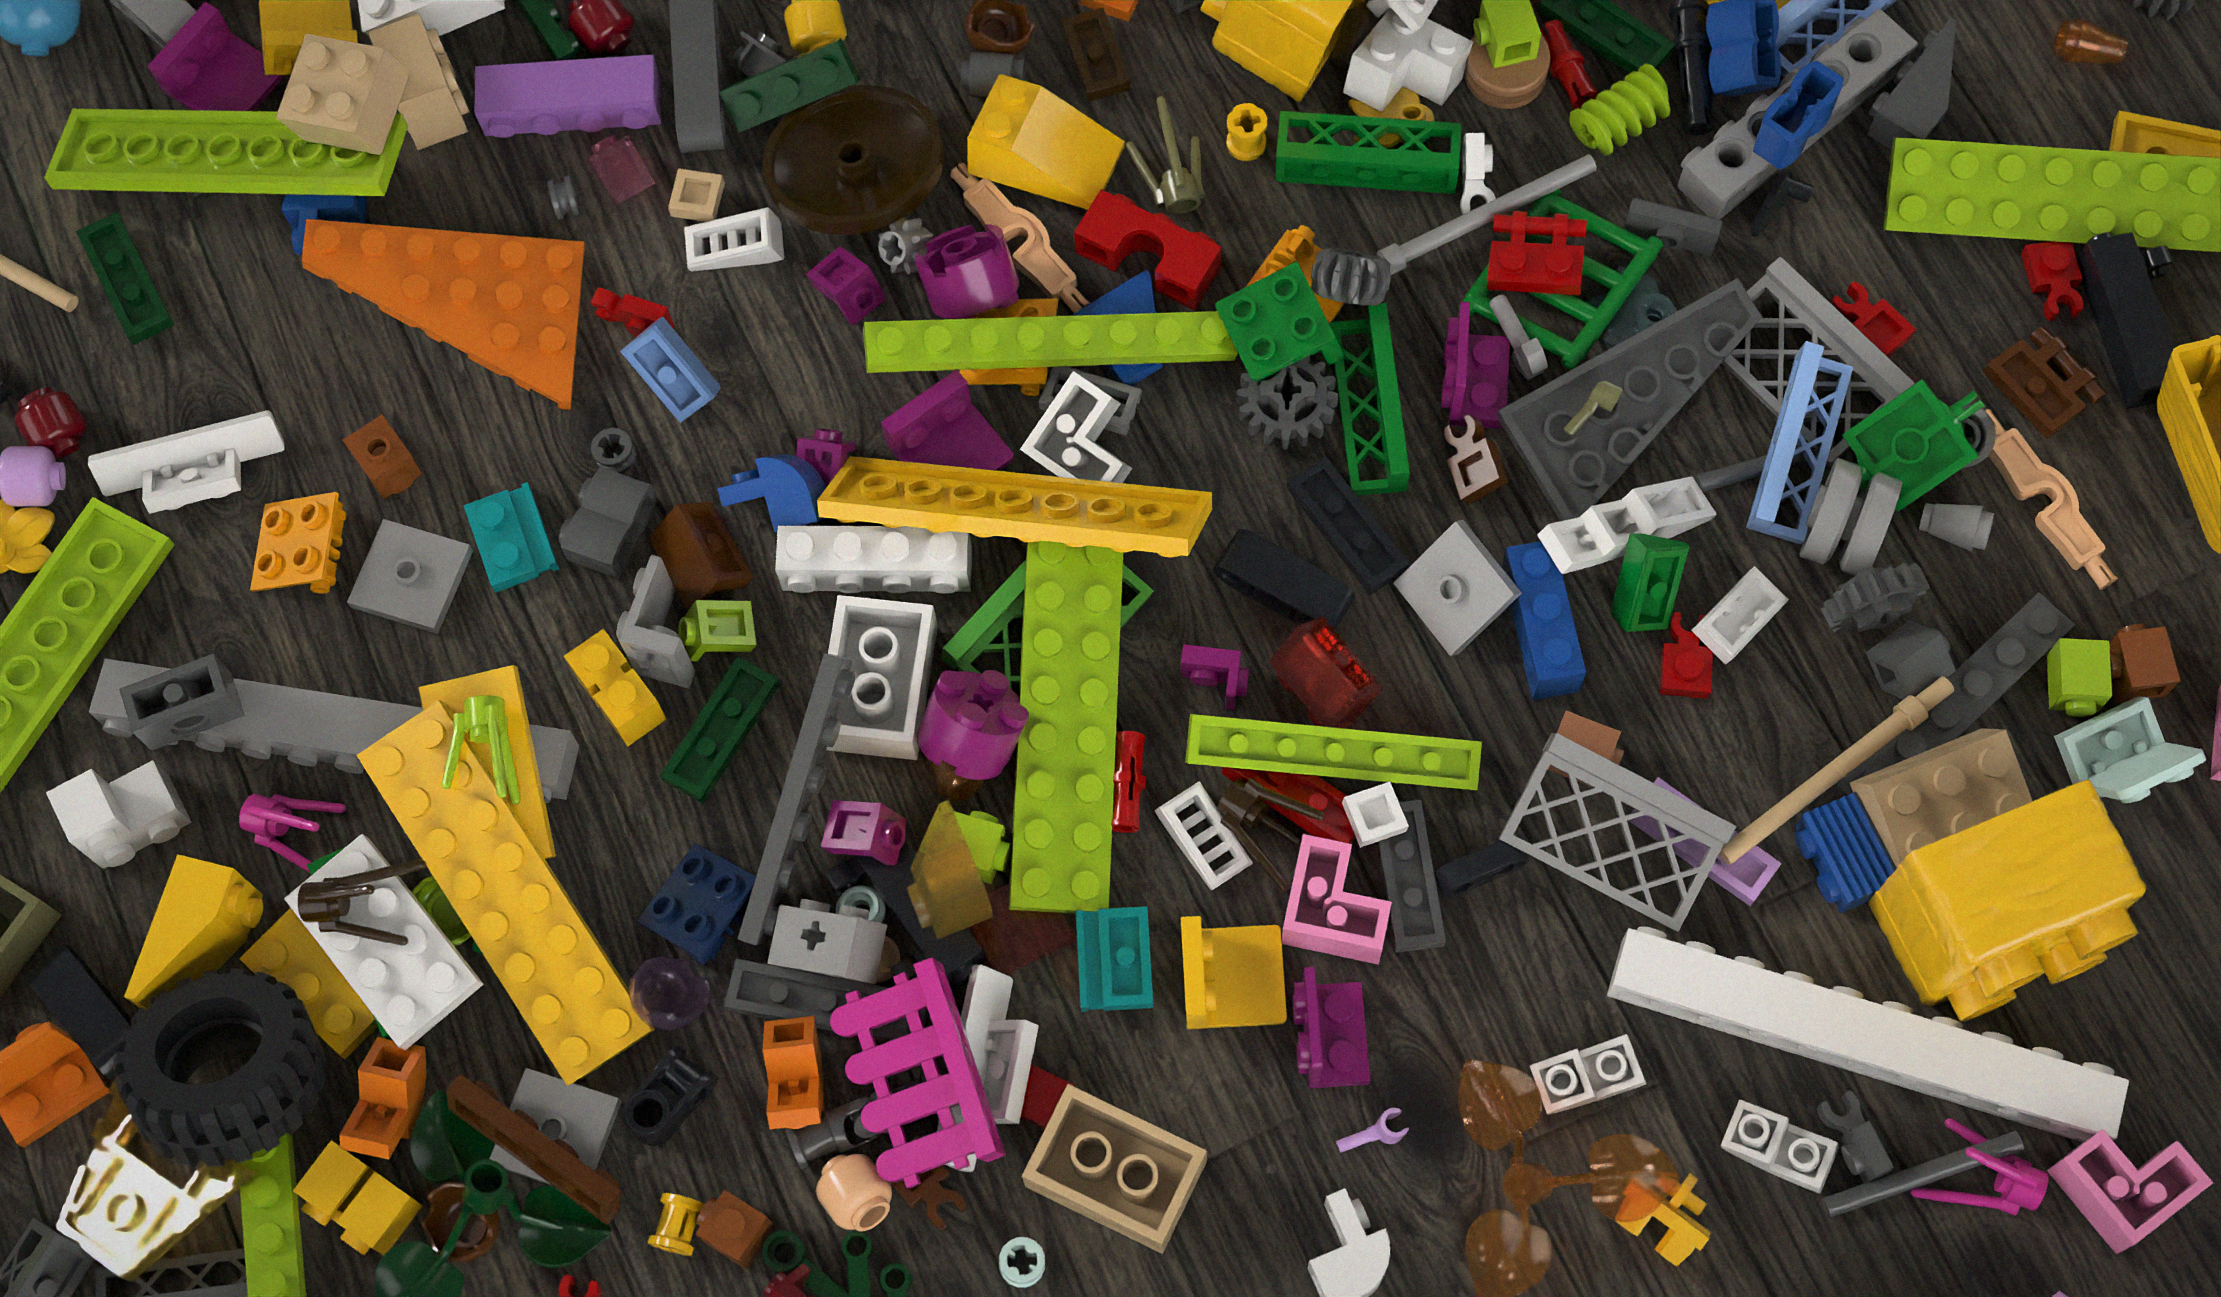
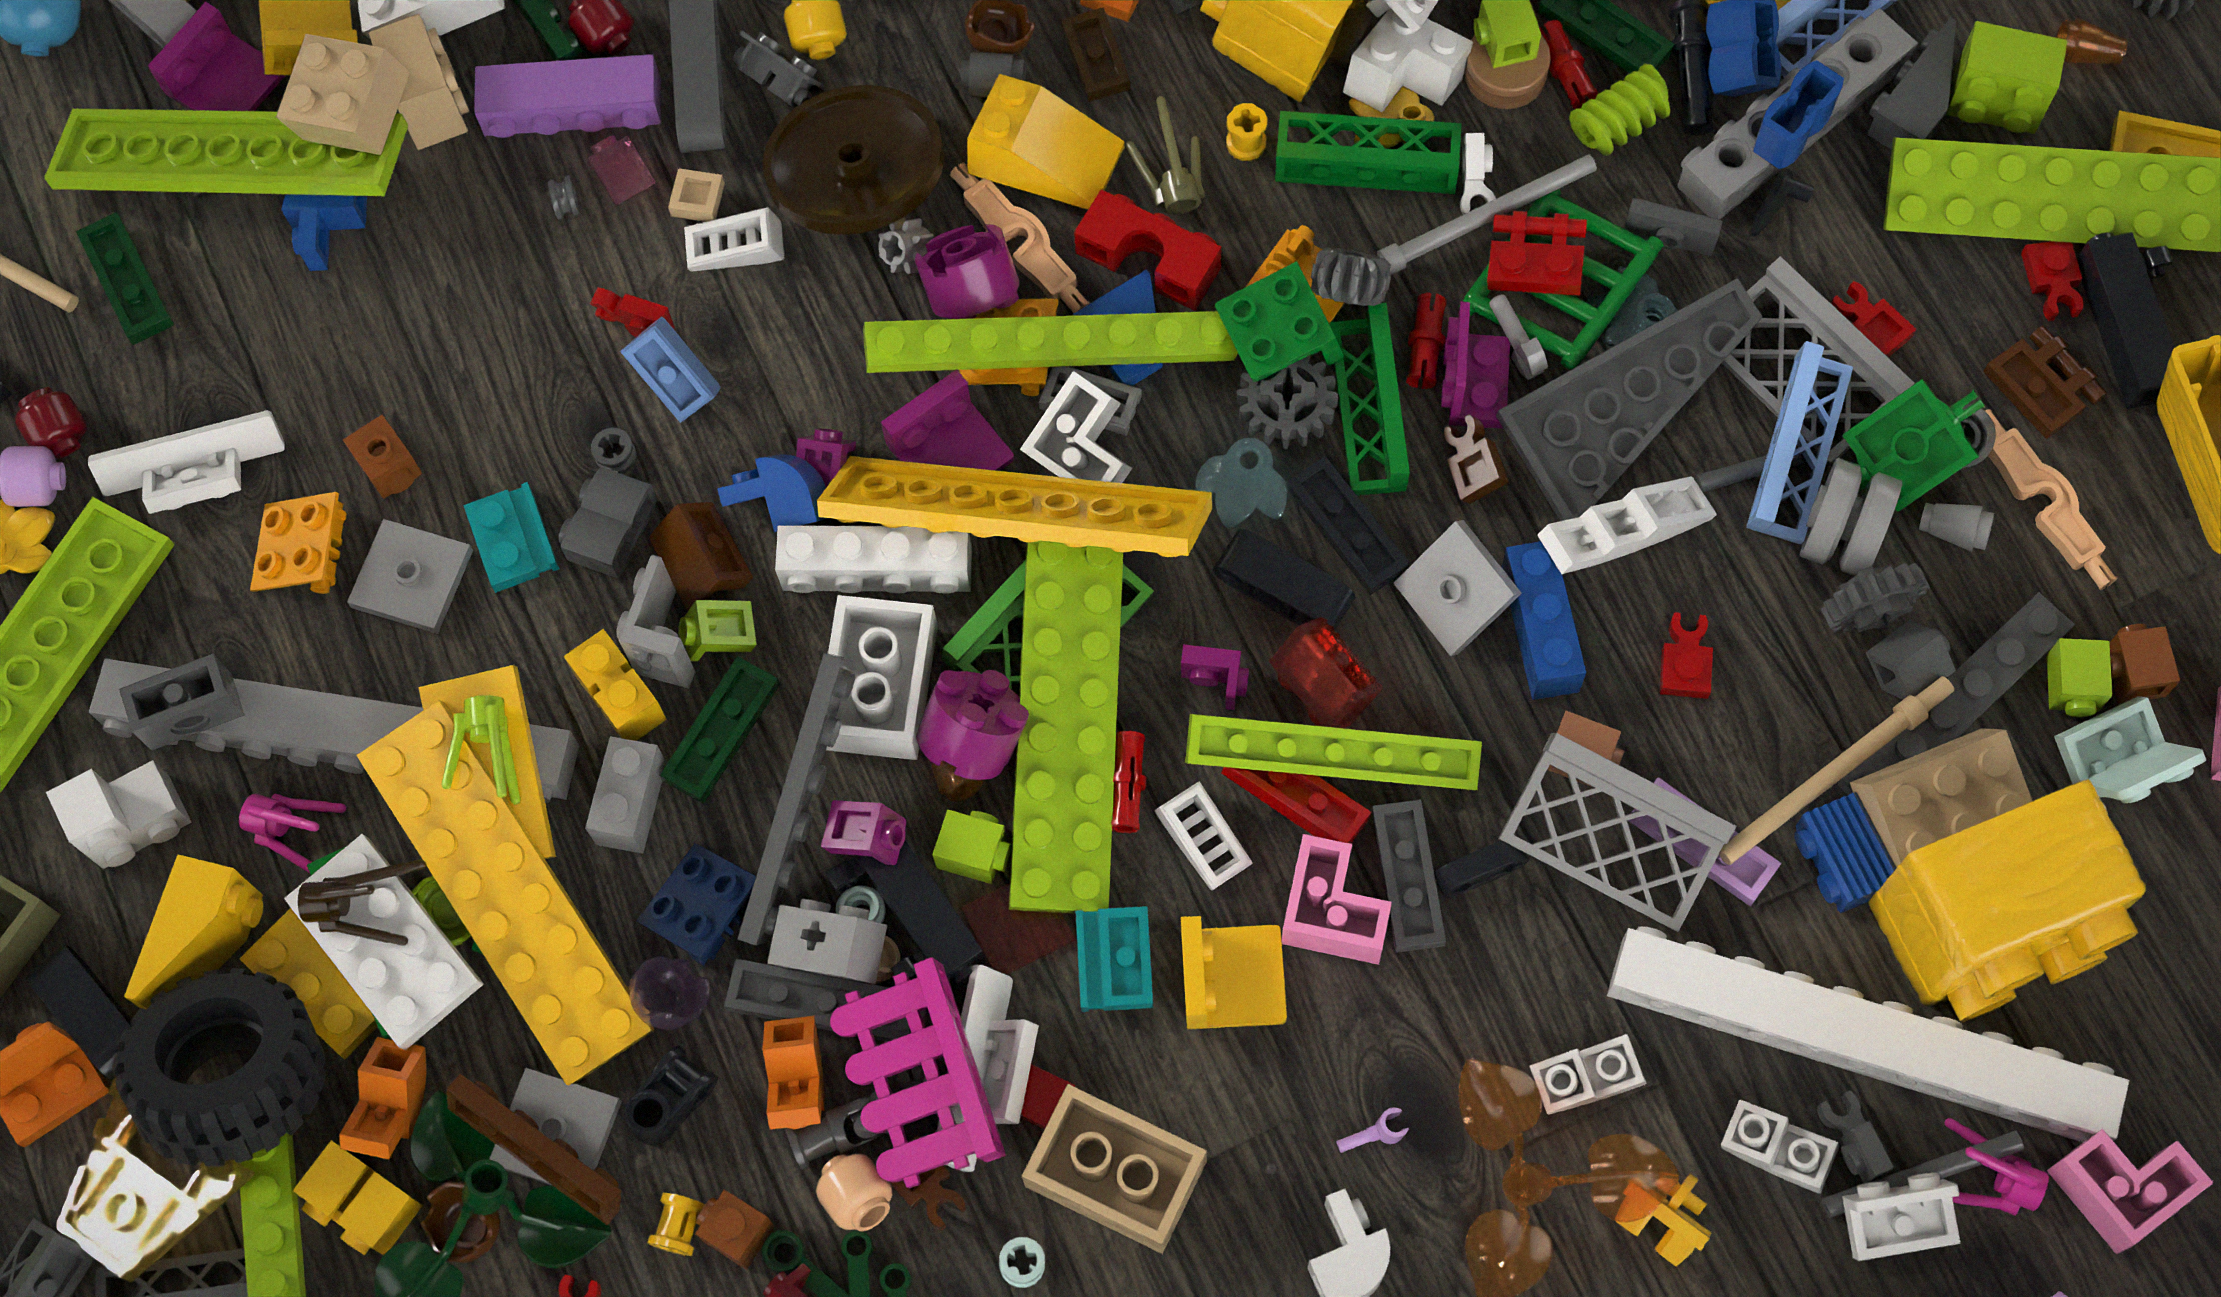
orange wing [301,219,585,410] -> none
dark green plate [719,38,860,133] -> none
magenta bracket [806,246,886,325] -> none
clear yellow slope [907,800,993,940] -> none
dark brown plant [1217,778,1325,891] -> none
magenta bracket [1292,967,1370,1088] -> none
white plate [1342,782,1409,848] -> none
olive hand [1563,380,1622,436] -> none
green slope [1611,533,1689,632] -> none
white plate [1691,566,1789,665] -> none
none -> light grey brick [585,736,667,854]
none -> clear light blue plate [1195,438,1287,529]
none -> red pin [1406,293,1447,389]
none -> white bracket [1842,1173,1960,1261]
none -> lime brick [1945,21,2068,134]

